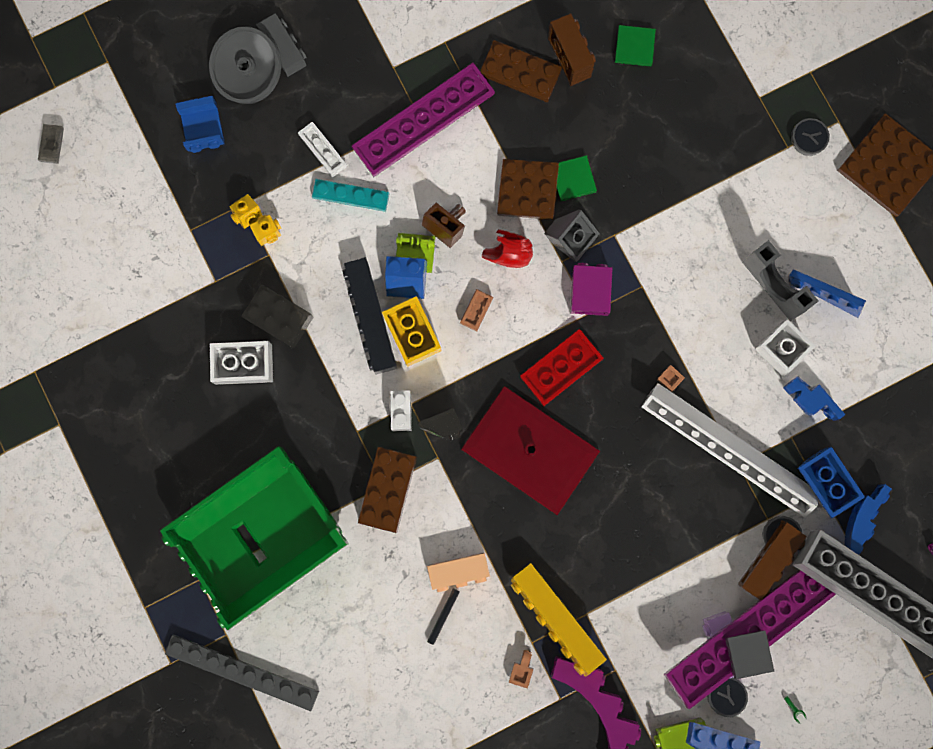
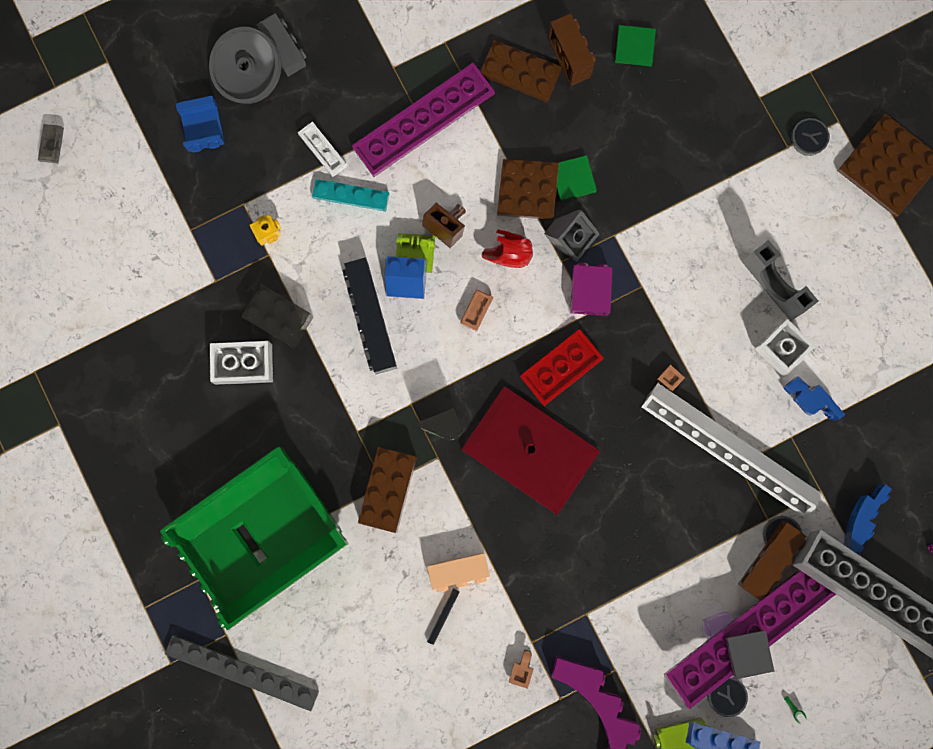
yellow brick [229,194,263,229] -> none
yellow brick [382,296,442,367] -> none
white brick [391,390,412,431] -> none
yellow brick [511,563,607,677] -> none
blue wing [788,269,866,318] -> none
blue slope [798,447,865,518] -> none

